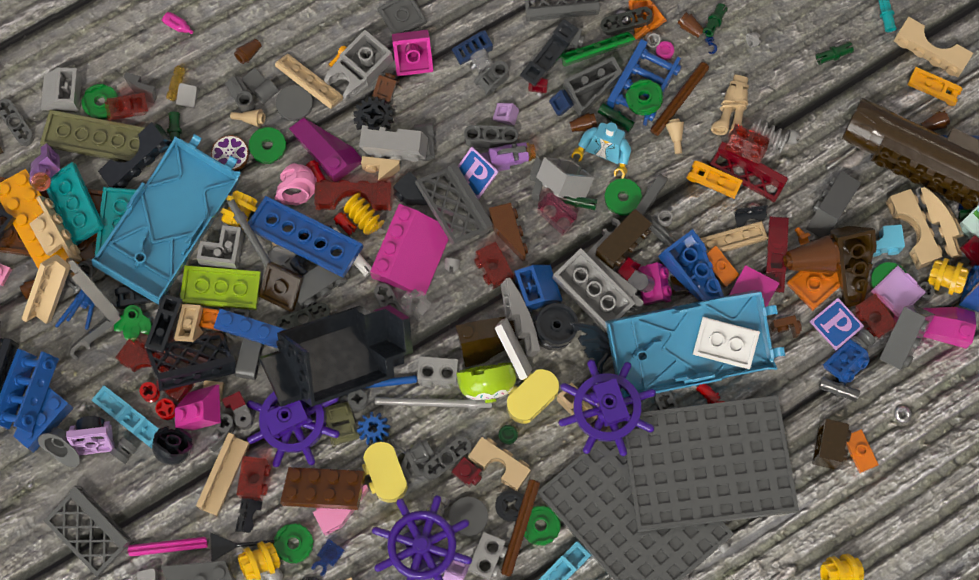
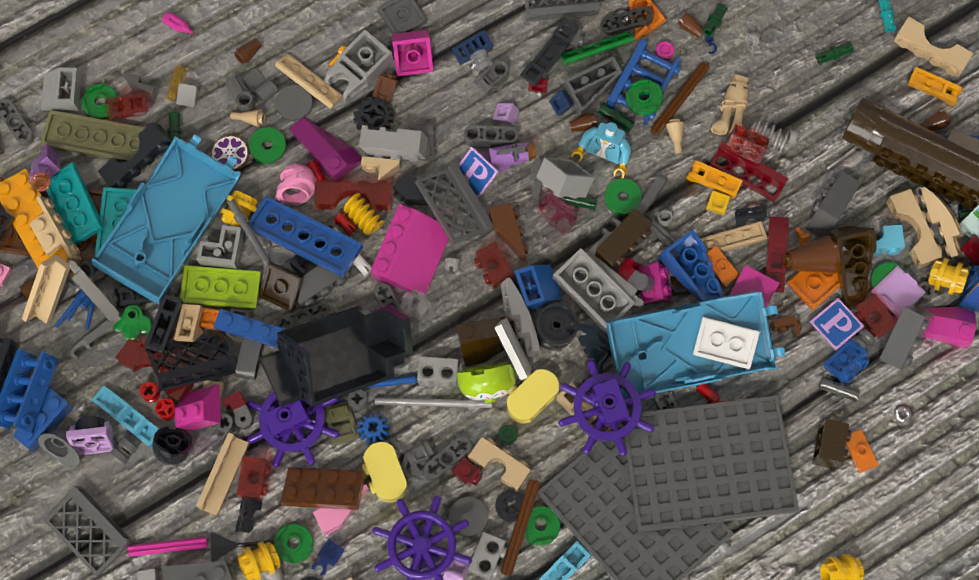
light grey hinge [645,32,661,48] -> none
none -> yellow plate [706,190,730,216]

